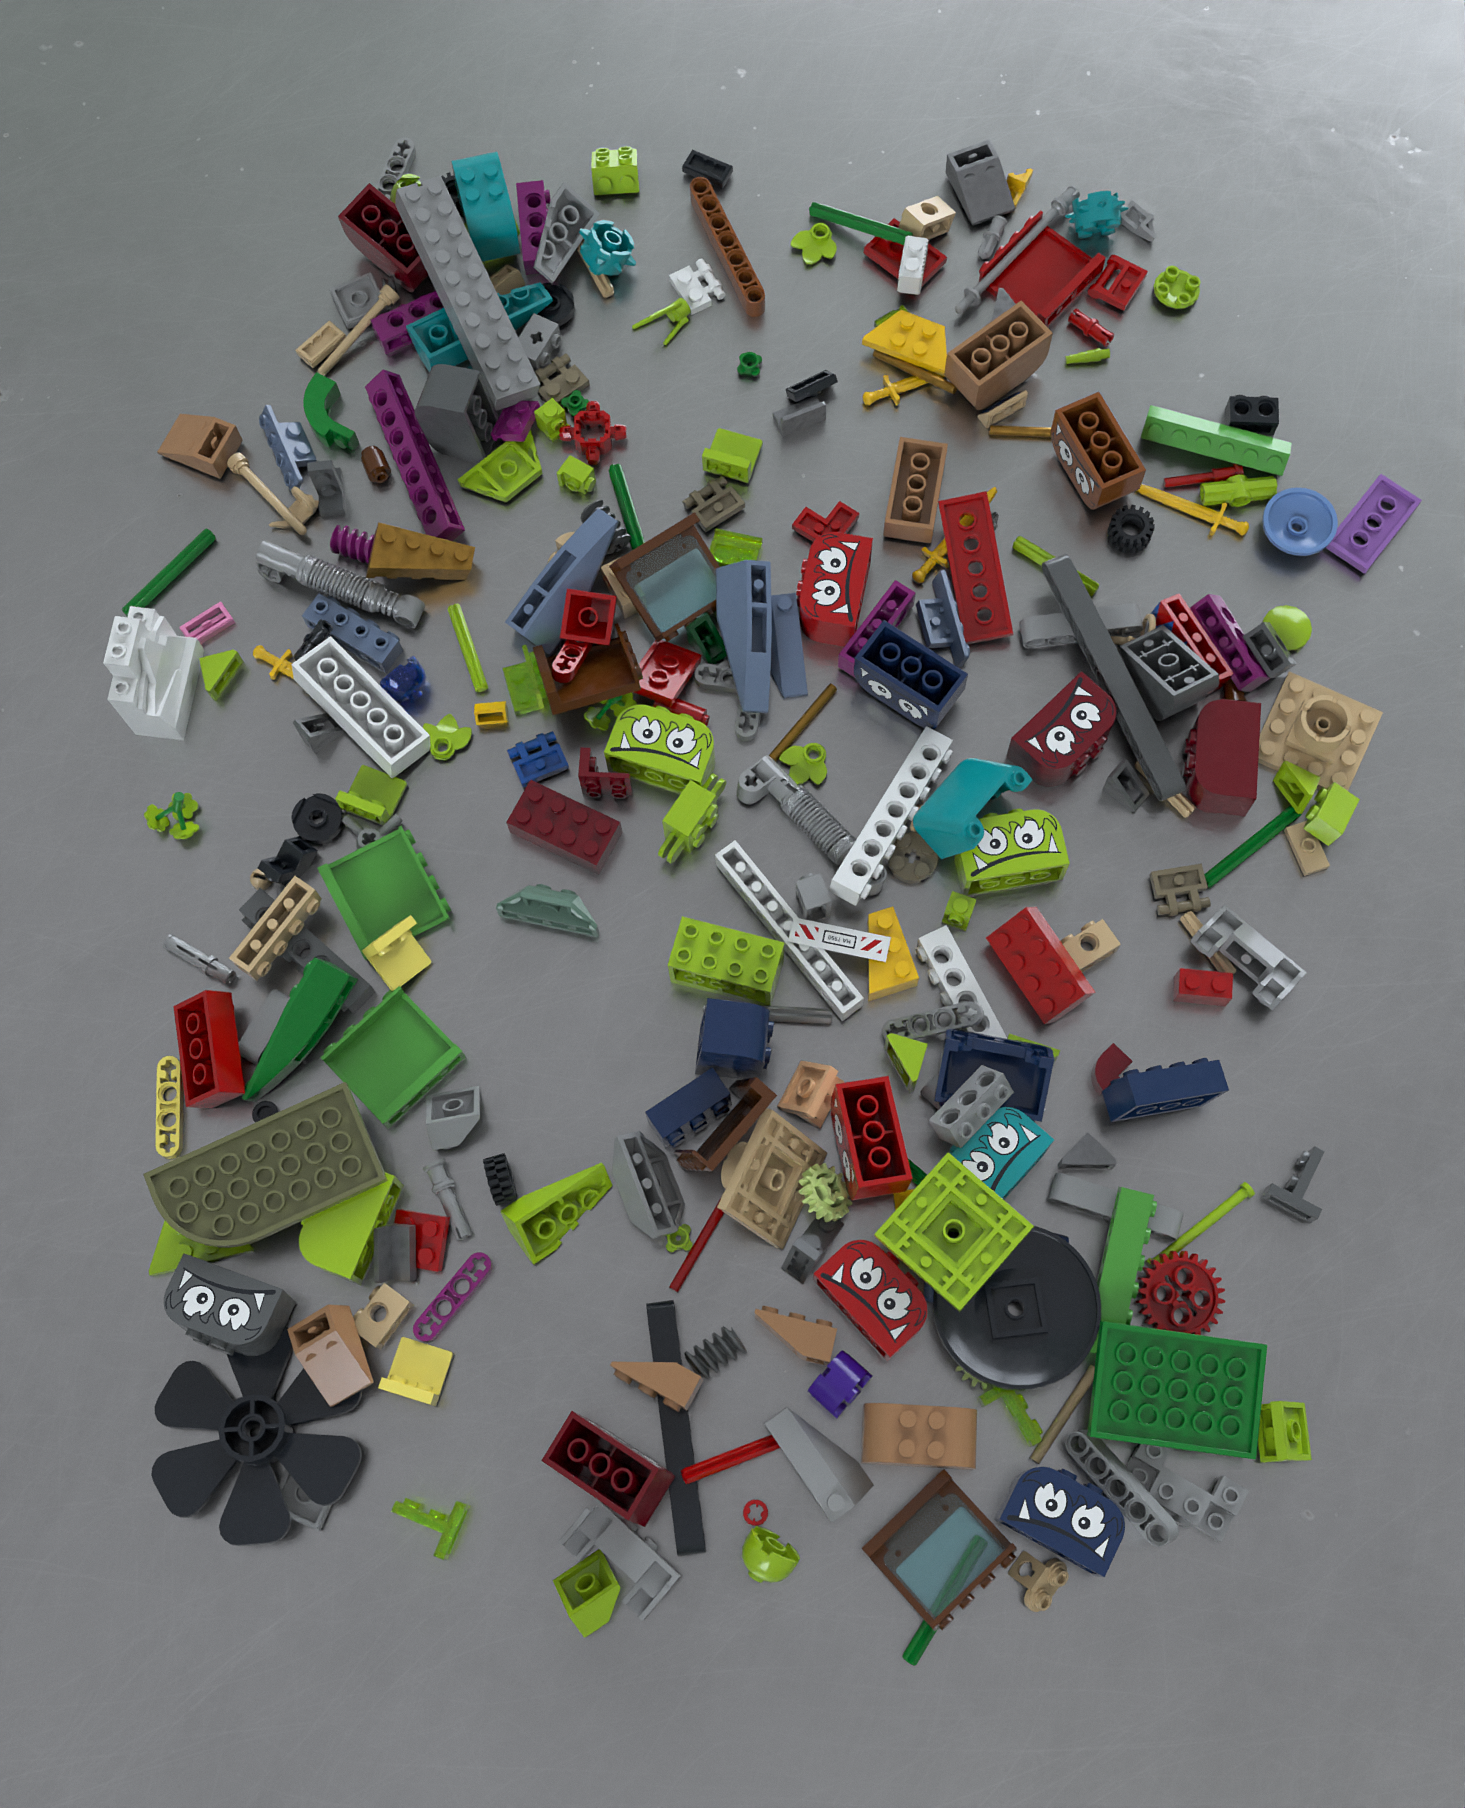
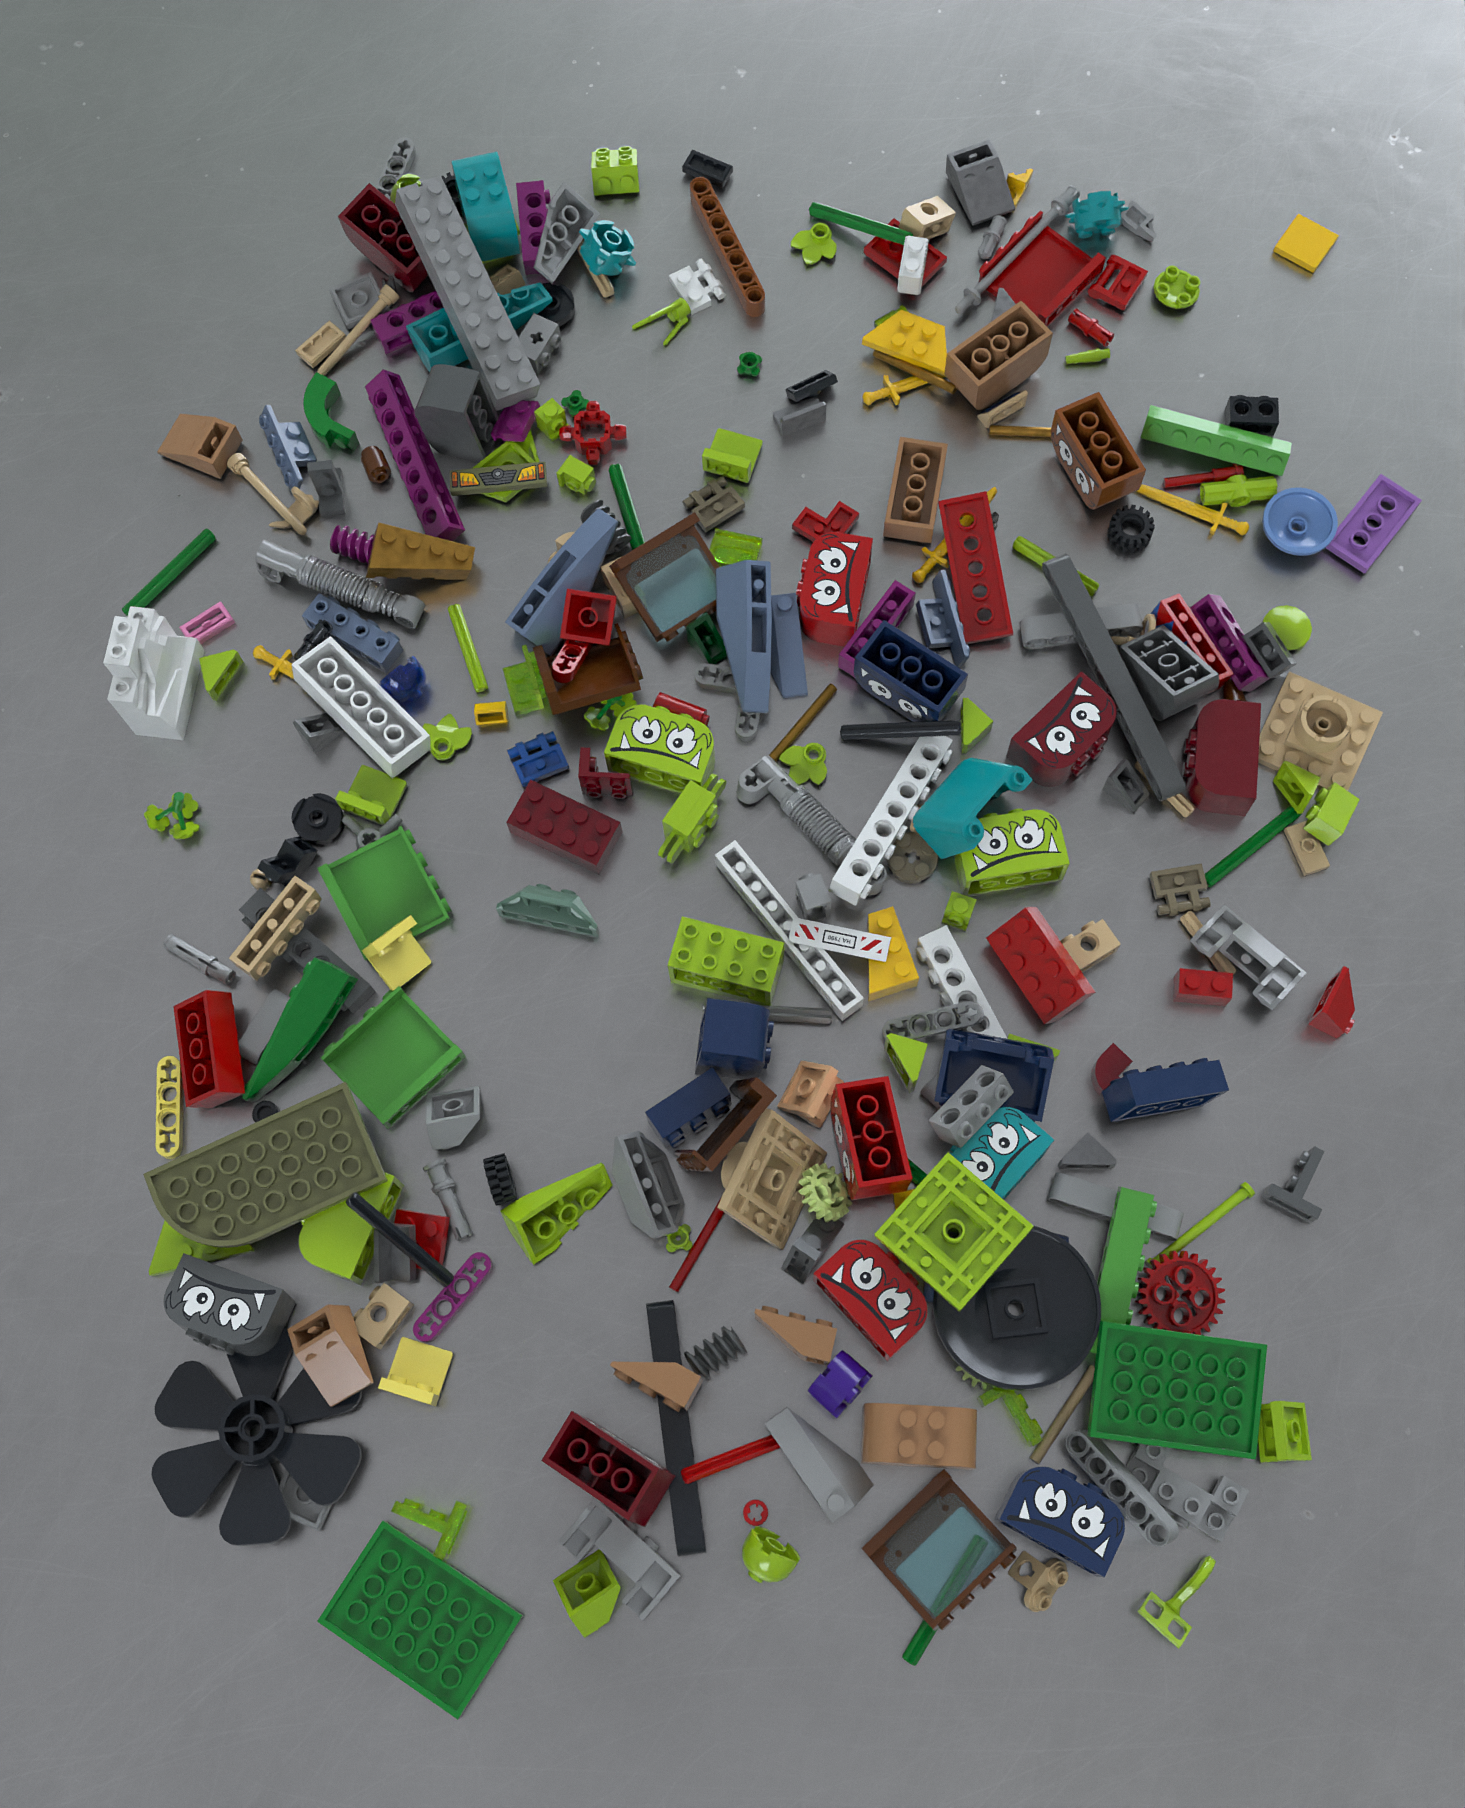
dark tan plate [535,353,590,405] -> none
red plate [634,640,702,707] -> none
none -> green plate [317,1520,524,1720]
none -> black axle [346,1192,454,1287]
none -> tile [450,462,548,496]
none -> black axle [840,720,963,740]
none -> lime slope [961,698,993,754]
none -> lime piece [1137,1555,1216,1649]
none -> yellow tile [1273,213,1339,273]
none -> red slope [1308,966,1355,1039]

